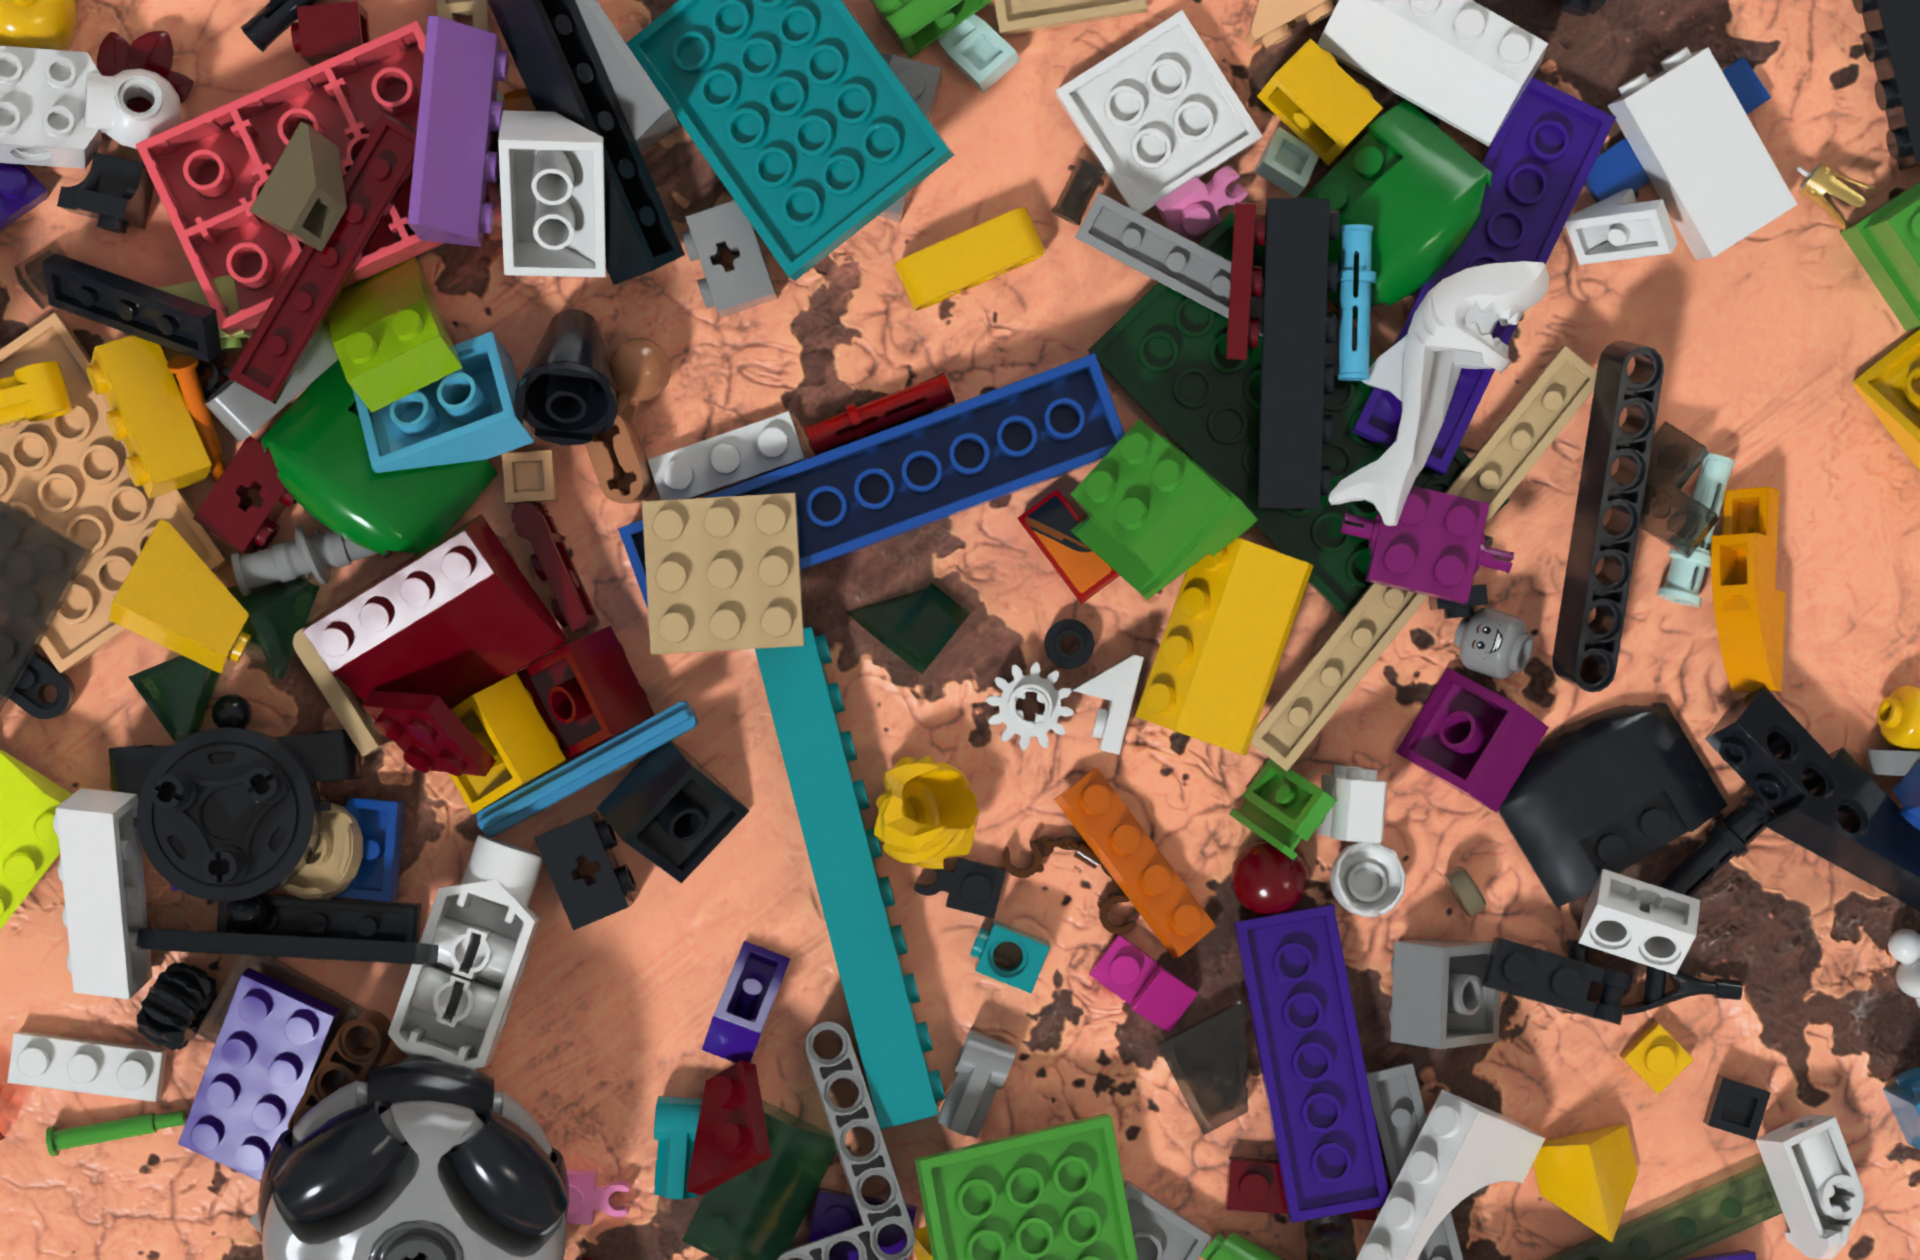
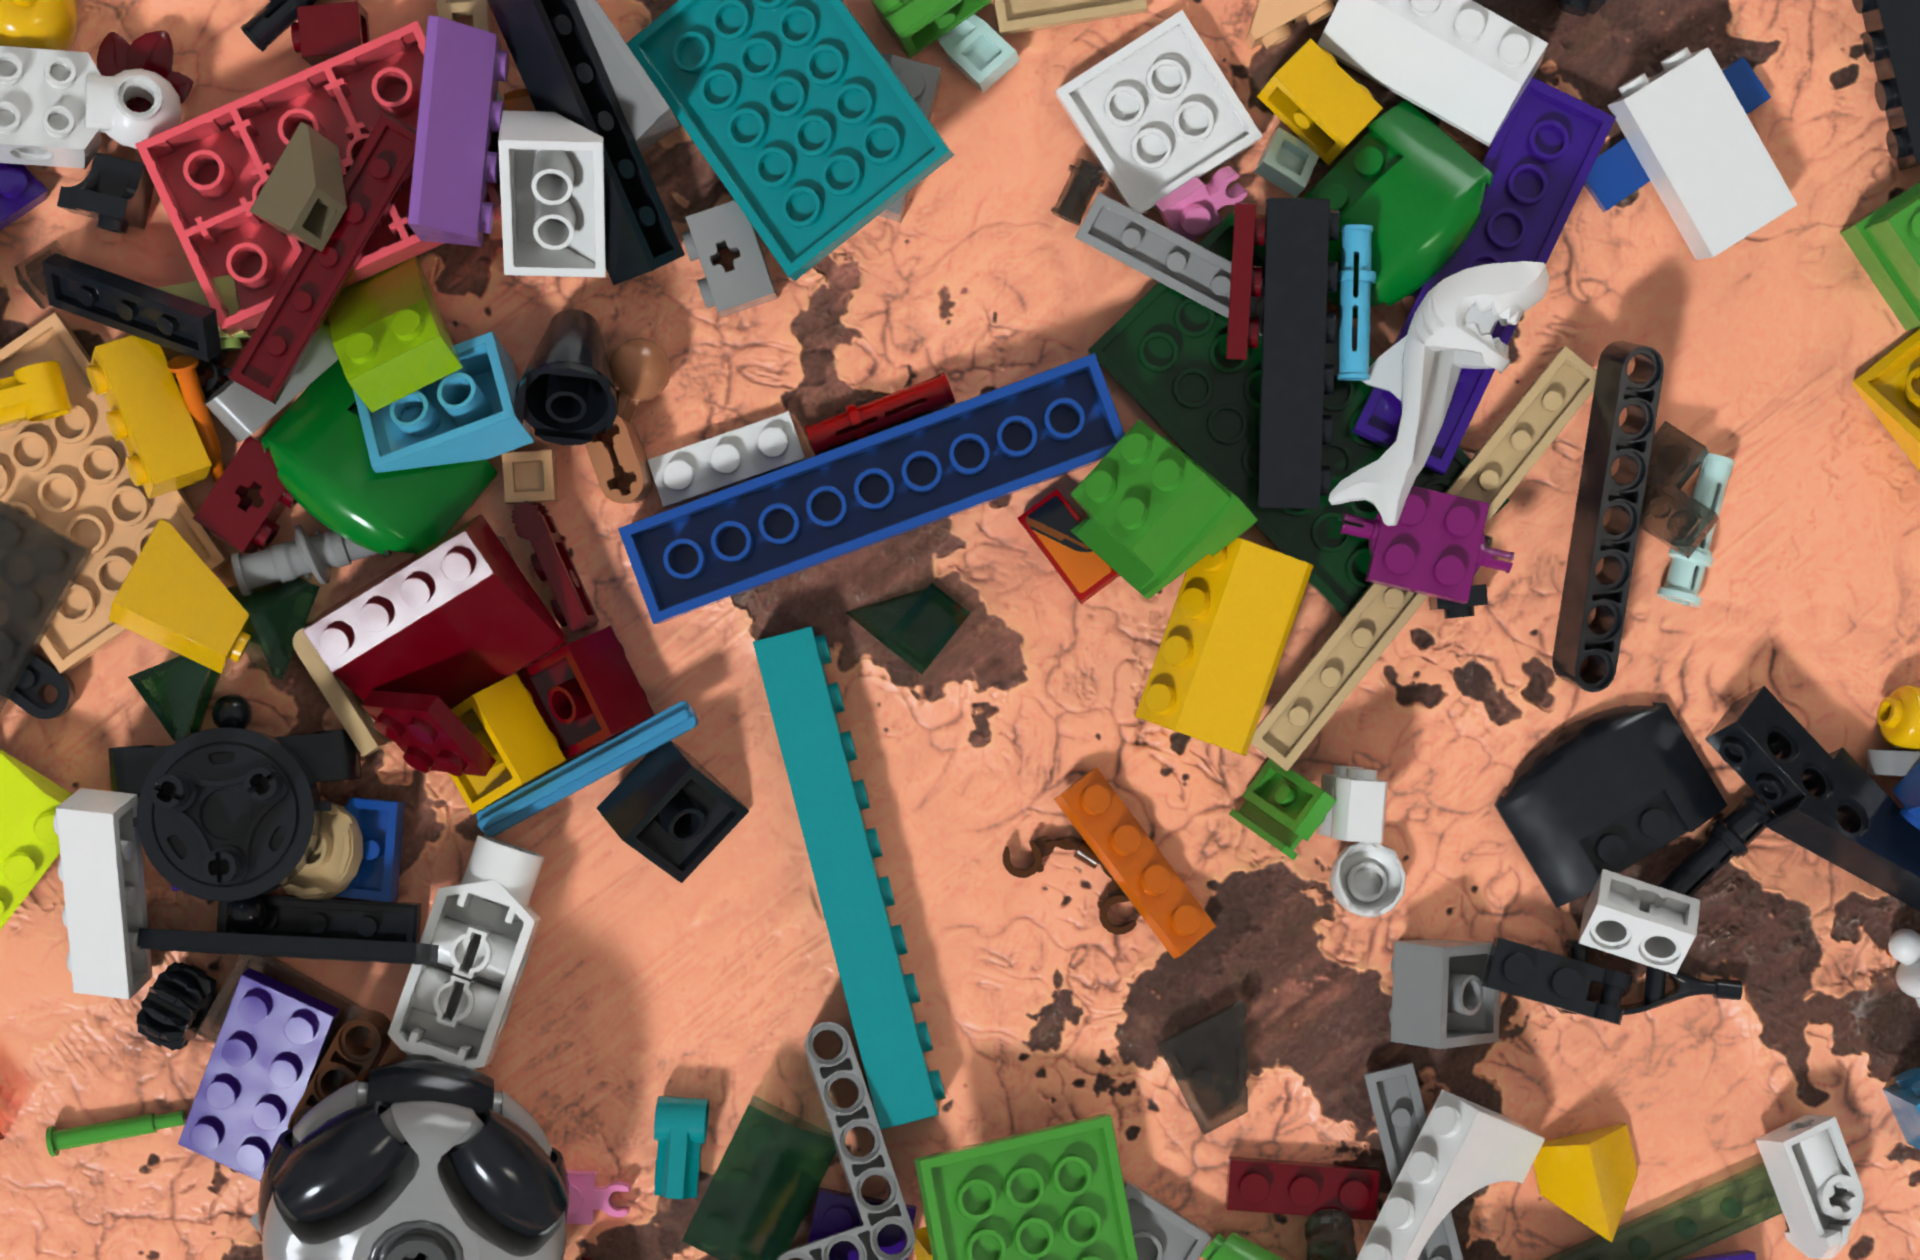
white plate [7,1031,168,1102] -> none
black brick [534,811,637,931] -> none
tan plate [642,493,805,655] -> none
dark red wing [686,1060,772,1195] -> none
dark purple slope [702,941,791,1063] -> none
yellow hair [874,755,980,869] -> none
yellow beam [894,206,1046,311] -> none
black plate [914,857,1006,919] -> none
light grey piece [938,1029,1017,1138] -> none
teal brick [970,919,1050,994] -> none
white gear [986,662,1074,750] -> none
black plate [1044,619,1094,669] -> none
white slope [1071,654,1144,755] -> none
dark pink slope [1089,934,1198,1033] -> none
dark red hair [1230,840,1310,915] -> none
dark purple plate [1233,904,1389,1223] -> none
magenta slope [1396,668,1549,813] -> none
dark tan tile [1443,866,1486,917] -> none
light grey head [1454,608,1534,679] -> none
white slope [1565,188,1678,265] -> none
yellow plate [1619,1021,1694,1095] -> none
black plate [1703,1075,1771,1140] -> none
light orange slope [1711,486,1786,693] -> none
pearl gold piece [1797,160,1875,229] -> none

